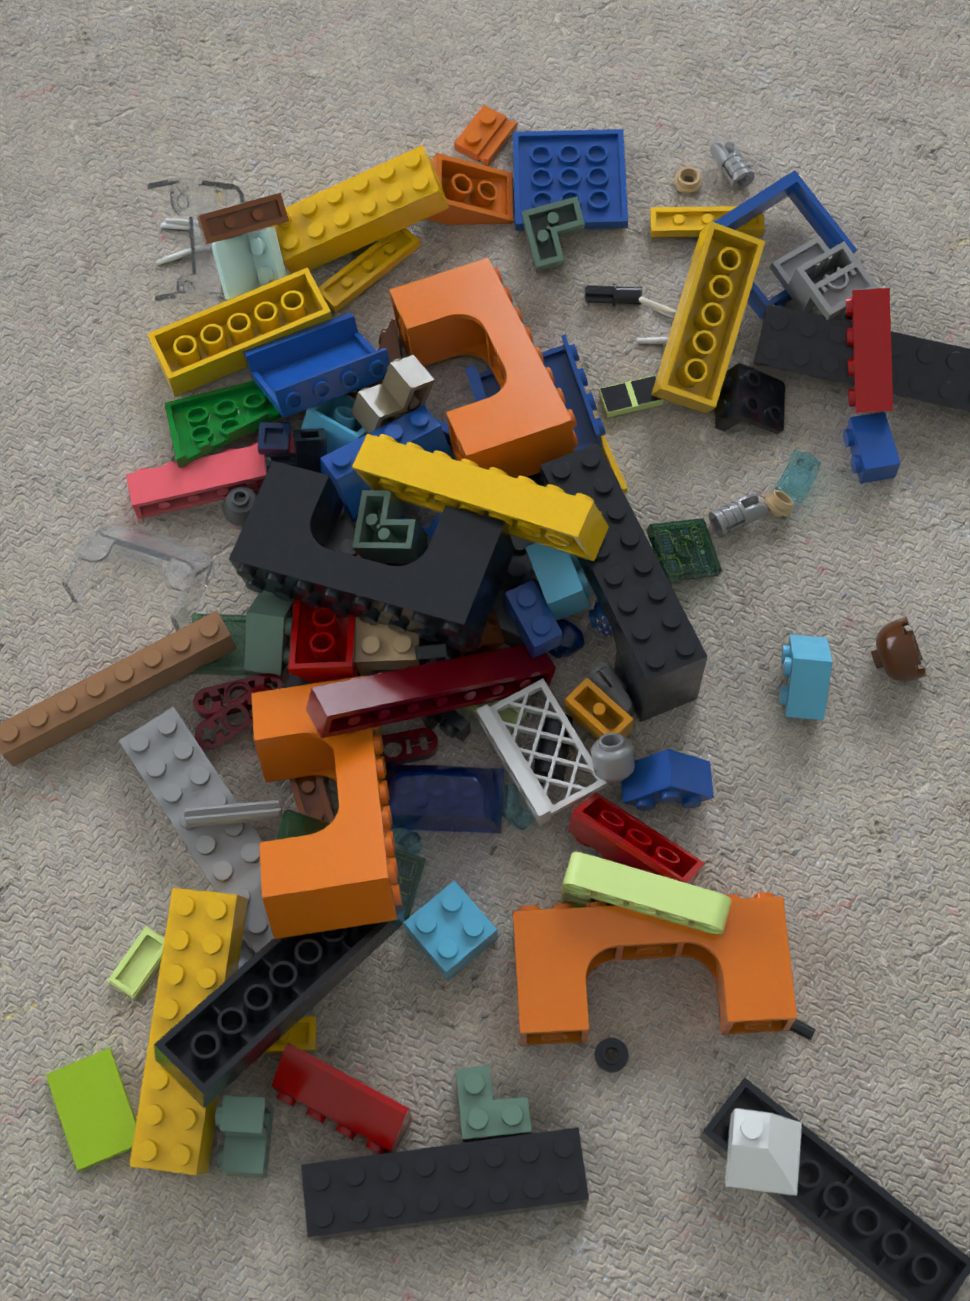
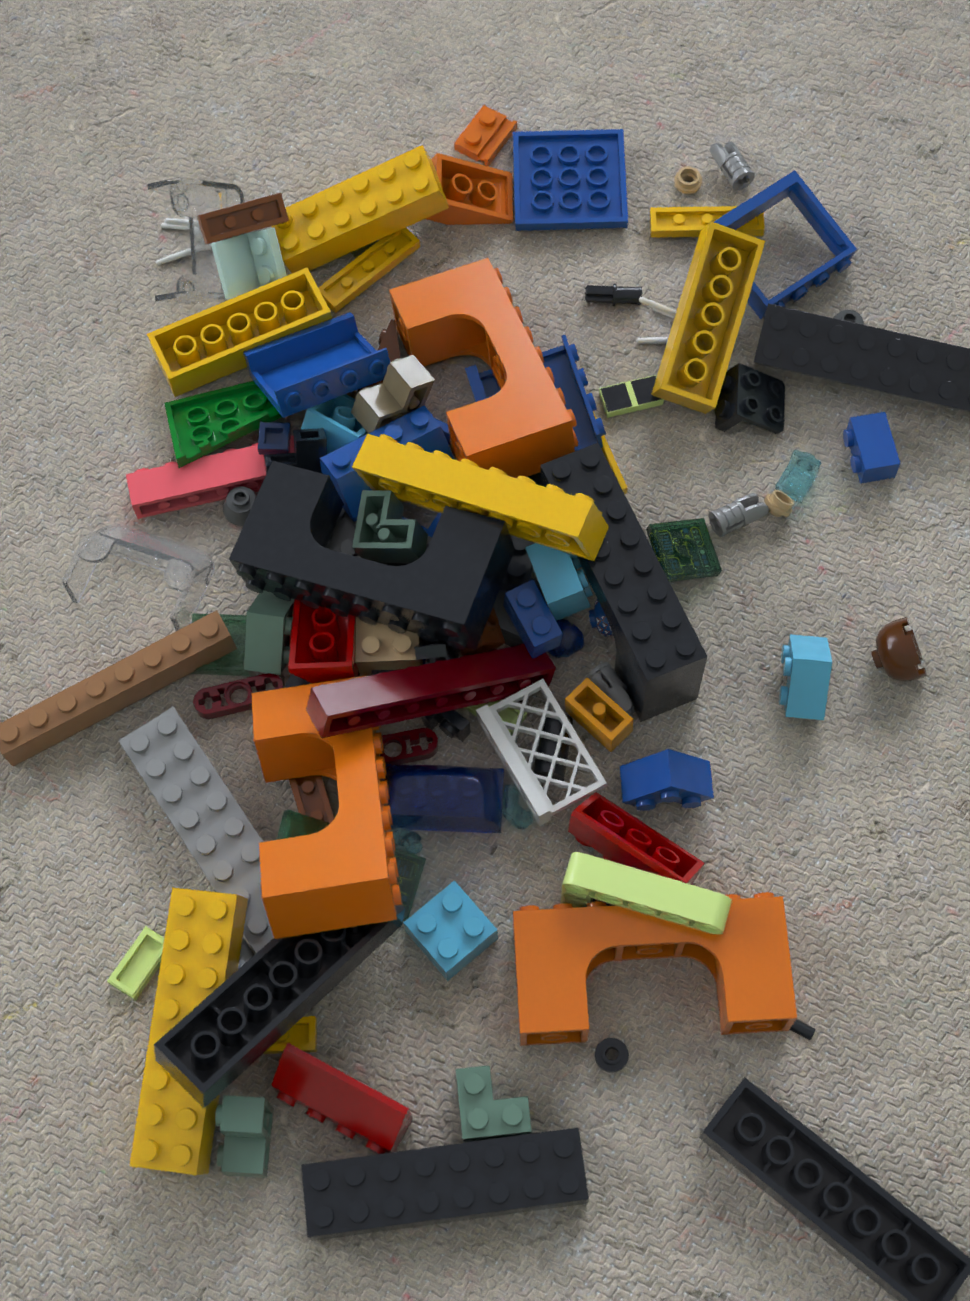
lime tile [46,1048,136,1172] -> none
light grey axle [184,800,283,827] -> none
dark red beam [195,684,273,750] -> none
sand green brick [521,196,585,273] -> none
light grey head [591,733,635,783] -> none
white slope [725,1108,802,1196] -> none
light grey bracket [770,236,878,321] -> none
red brick [846,288,893,413] -> none

